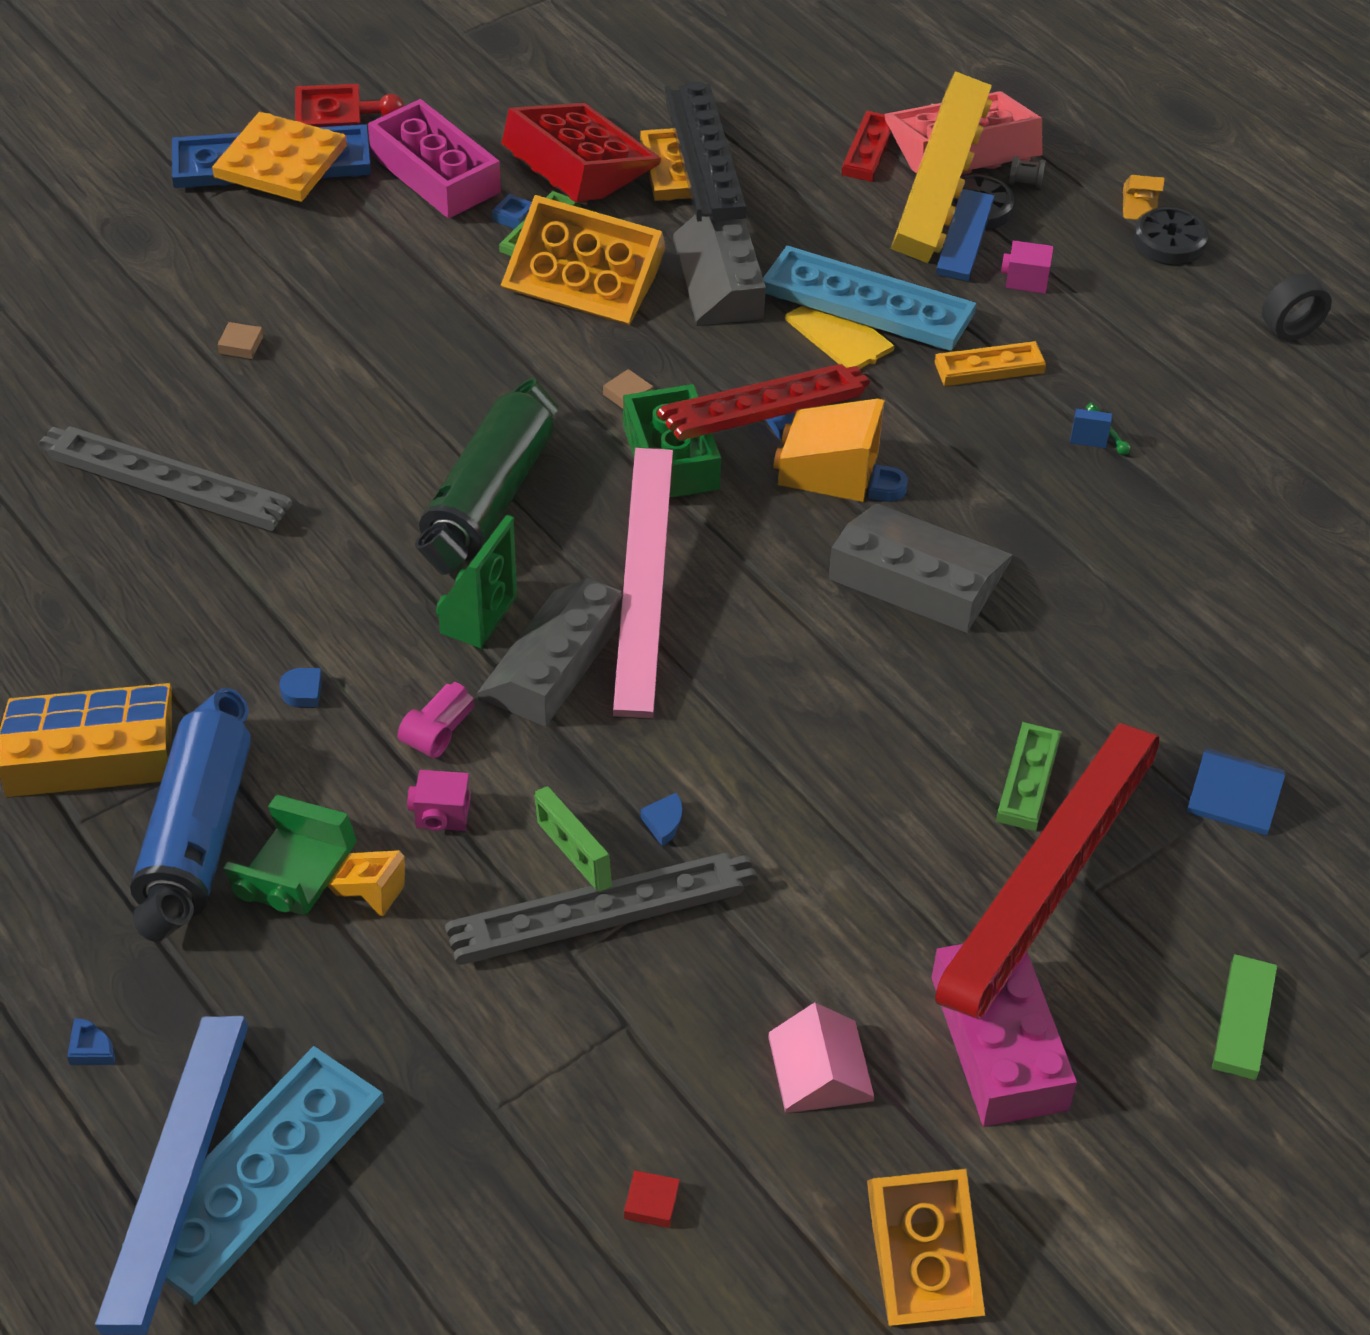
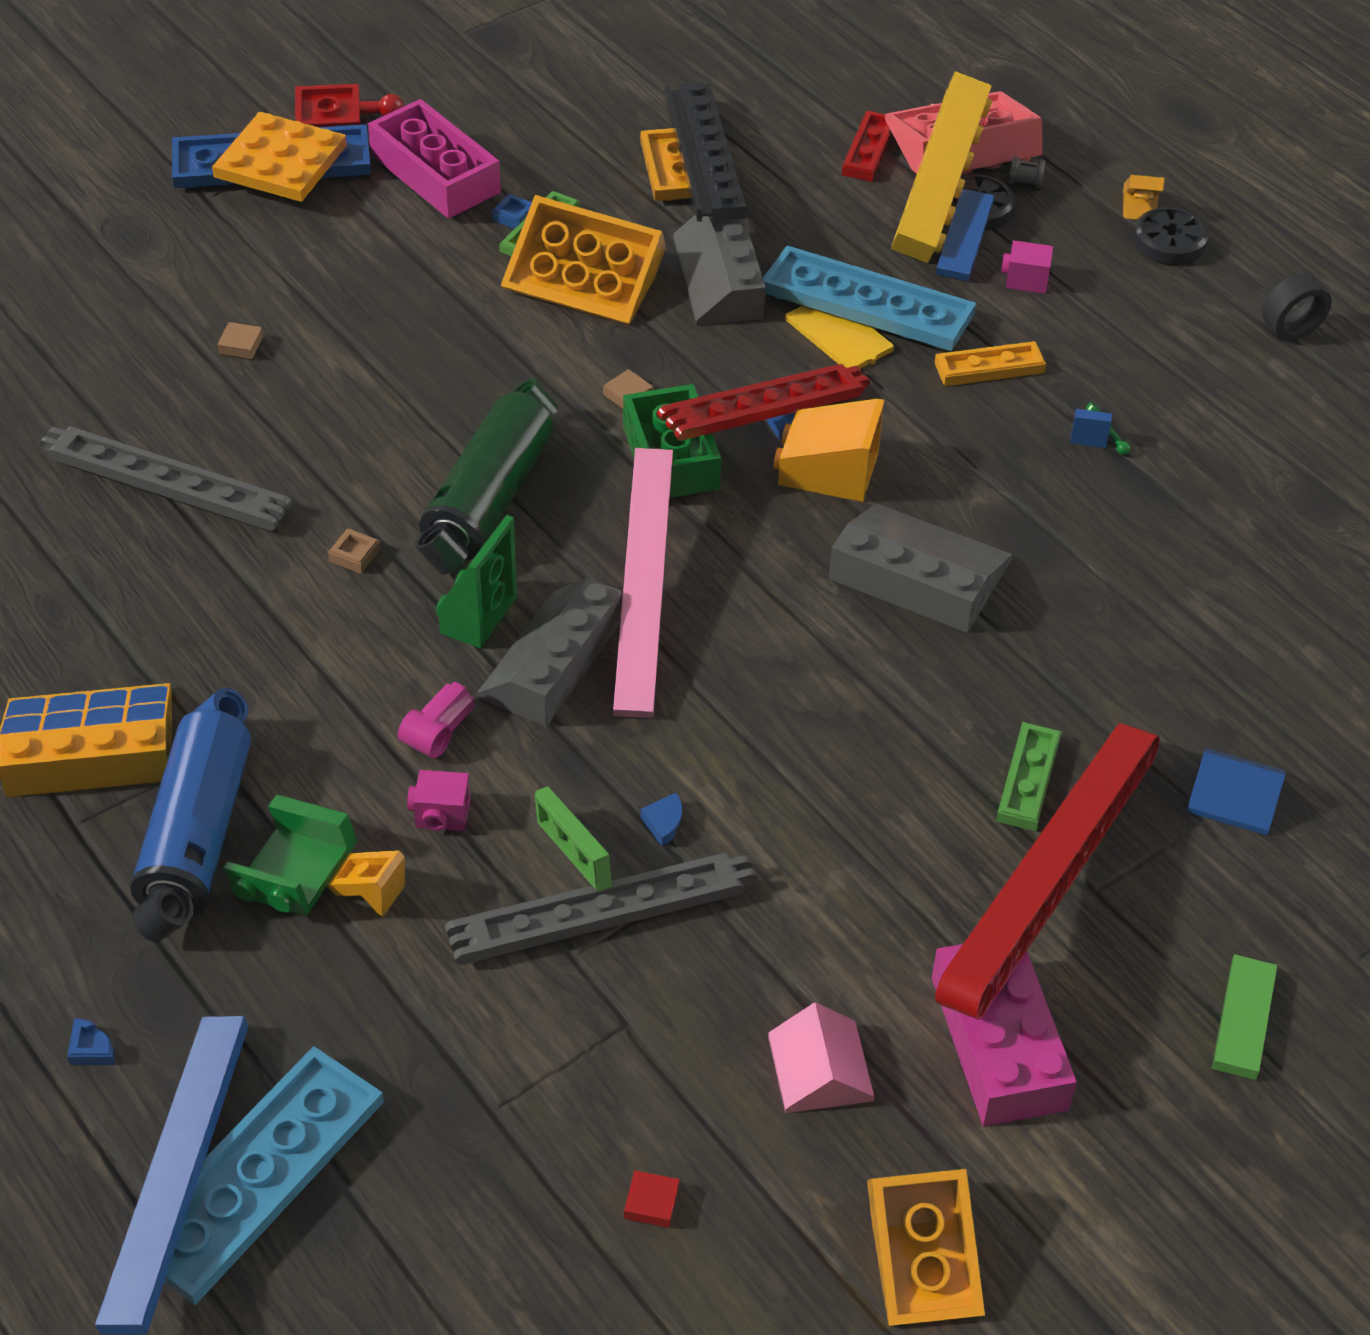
blue tile [279,668,322,707] -> none
red slope [501,103,661,203] -> none
blue tile [868,464,908,502] -> none
none -> medium nougat tile [328,528,381,574]

